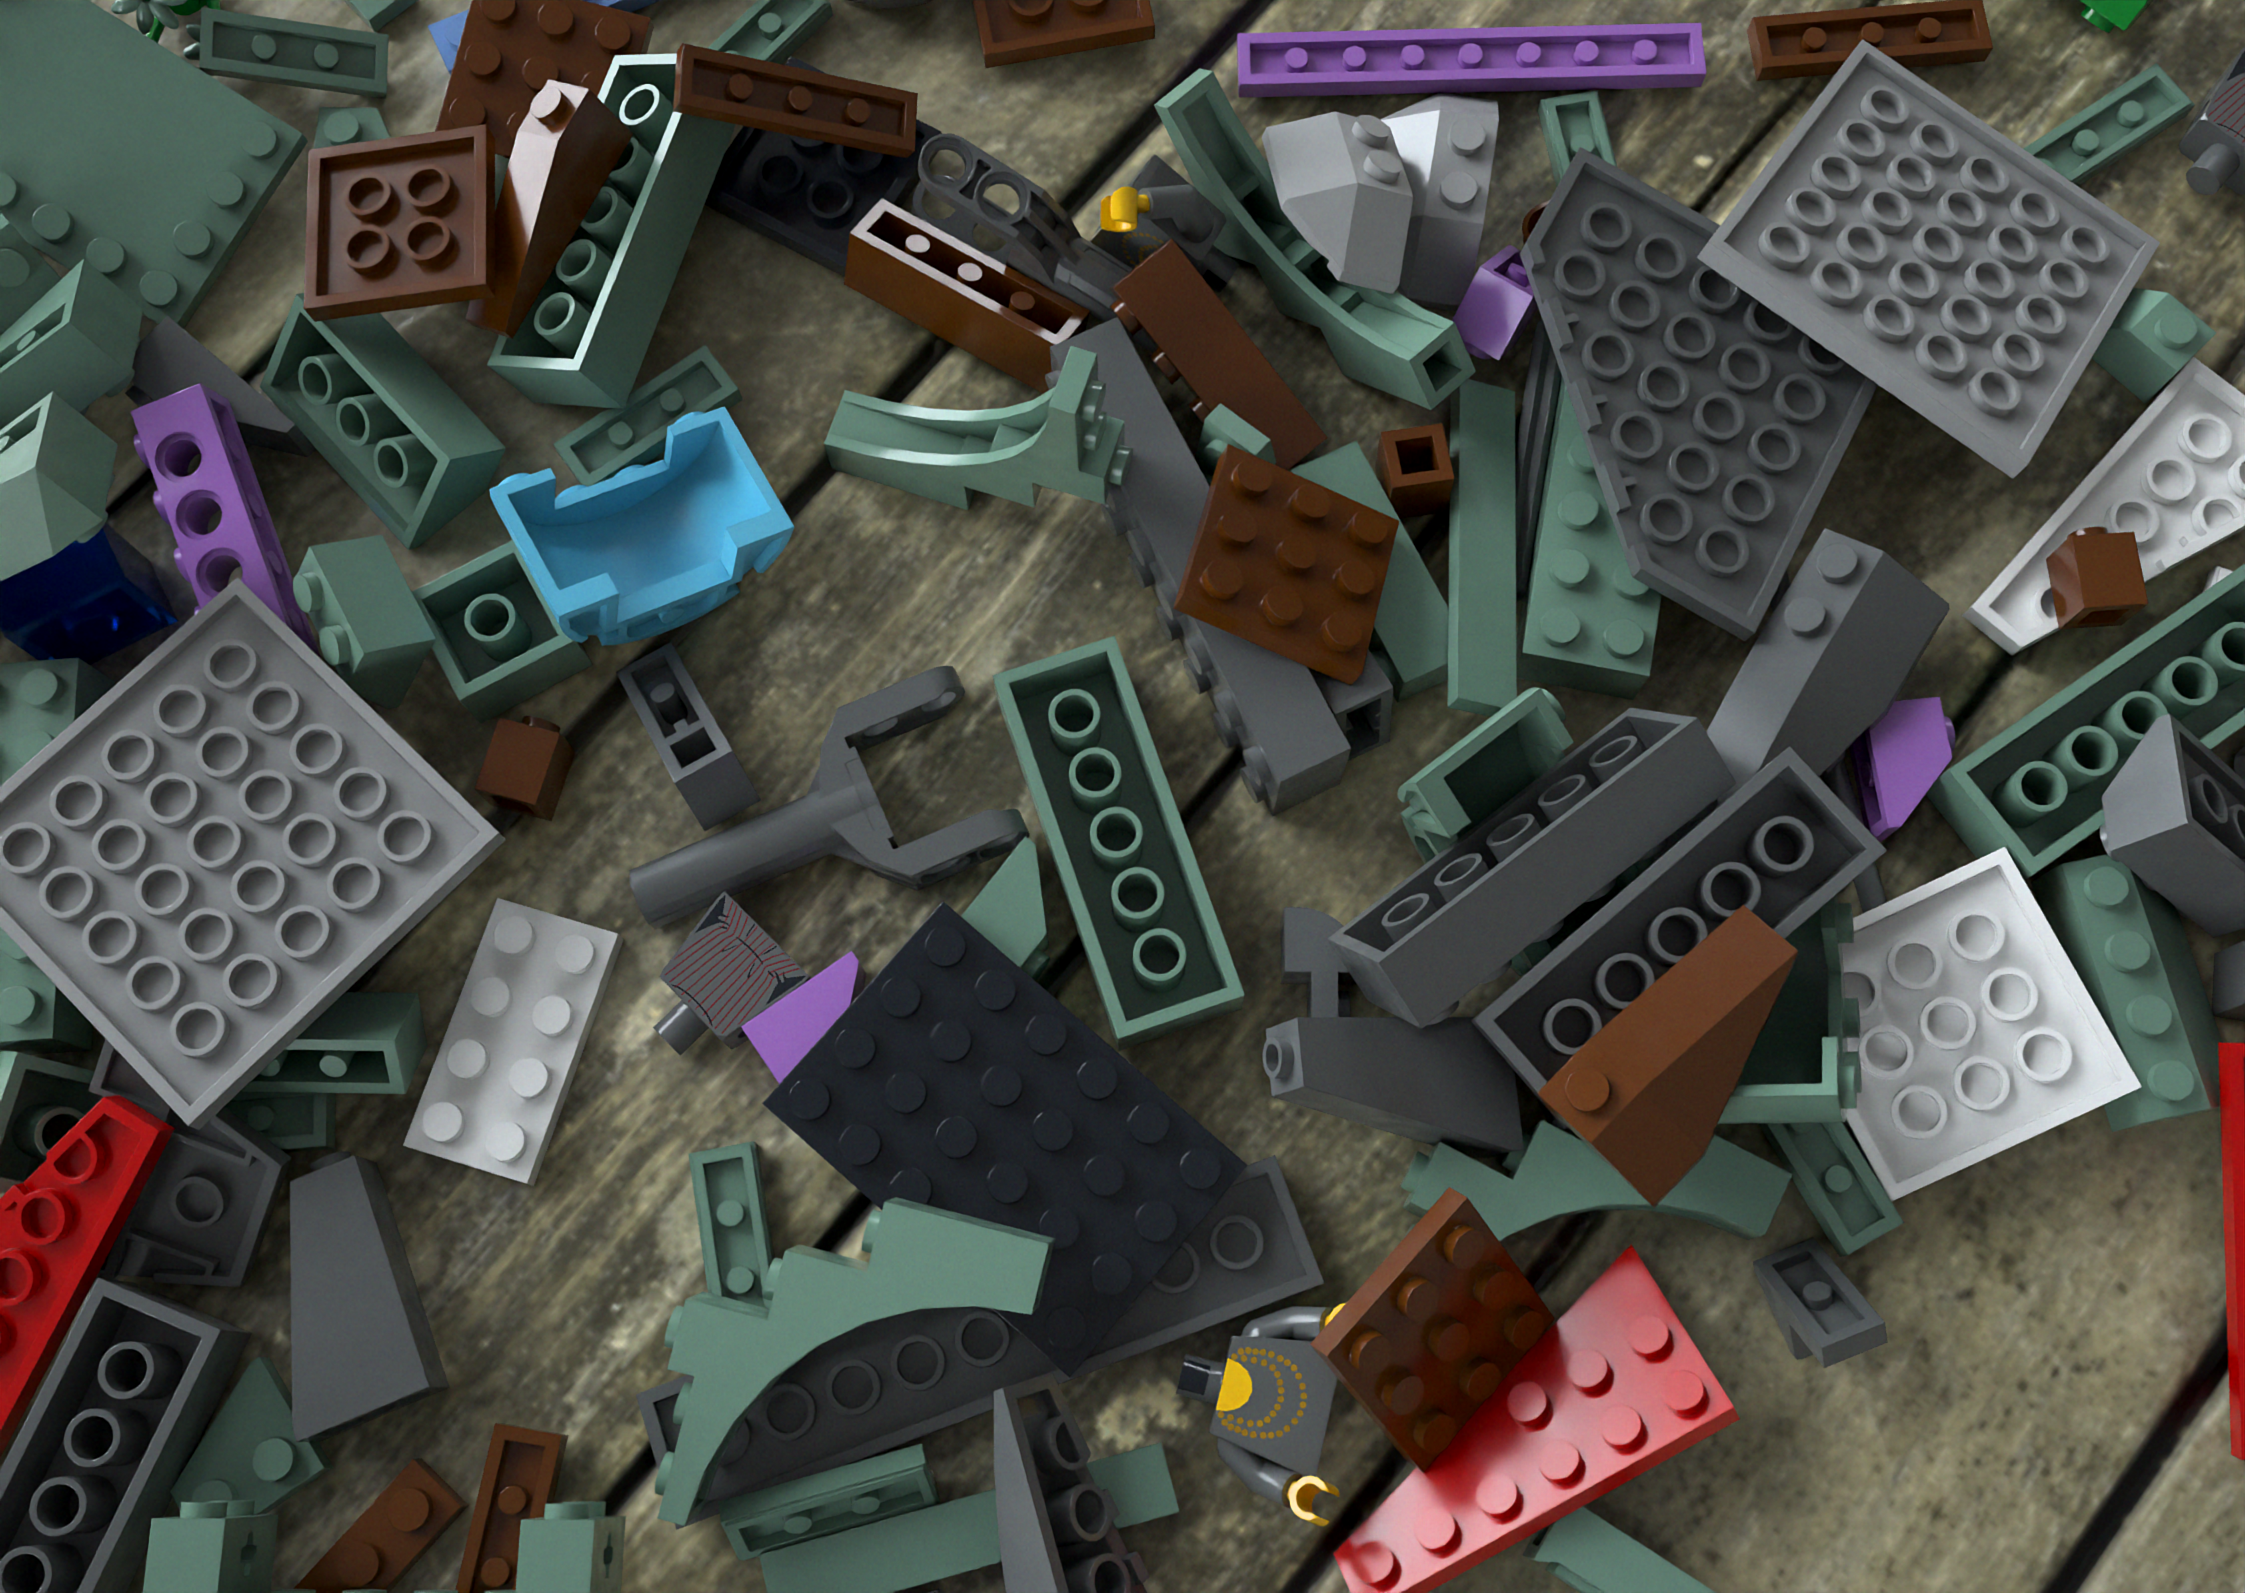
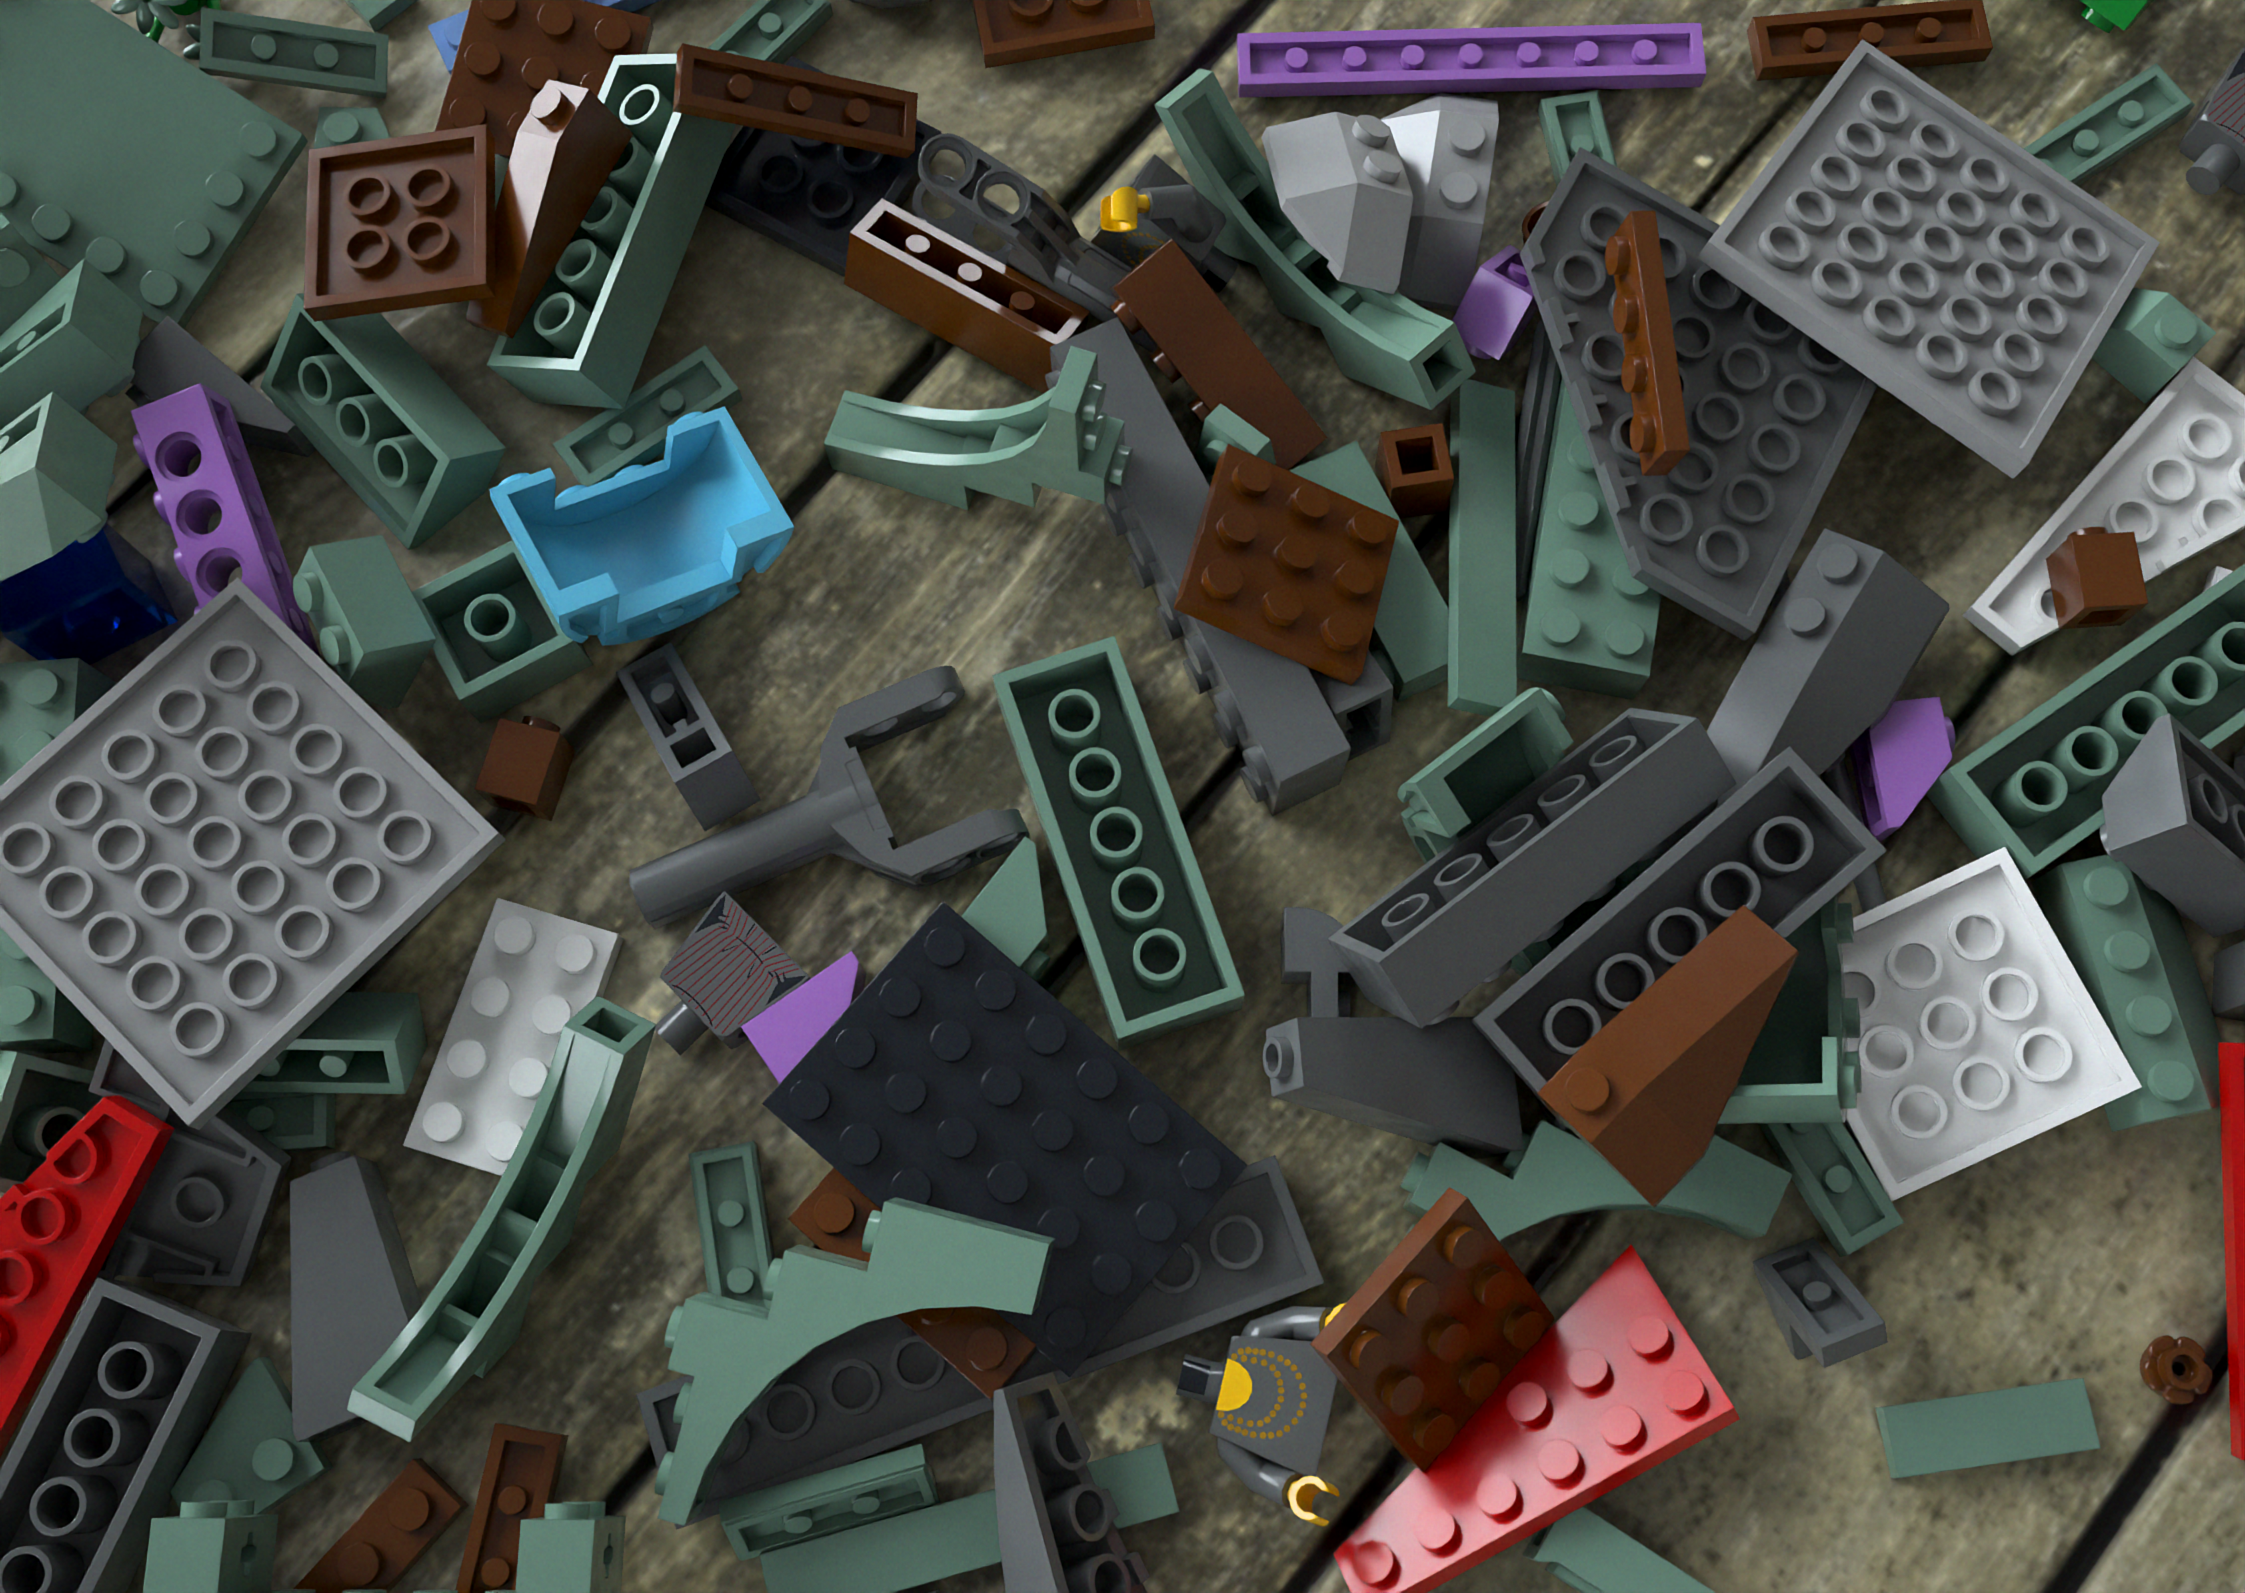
none -> sand green arch [347,996,656,1442]
none -> reddish brown plate [788,1167,1037,1402]
none -> reddish brown plate [1605,211,1690,476]
none -> sand green tile [1875,1378,2101,1478]
none -> reddish brown plate [2140,1335,2212,1404]

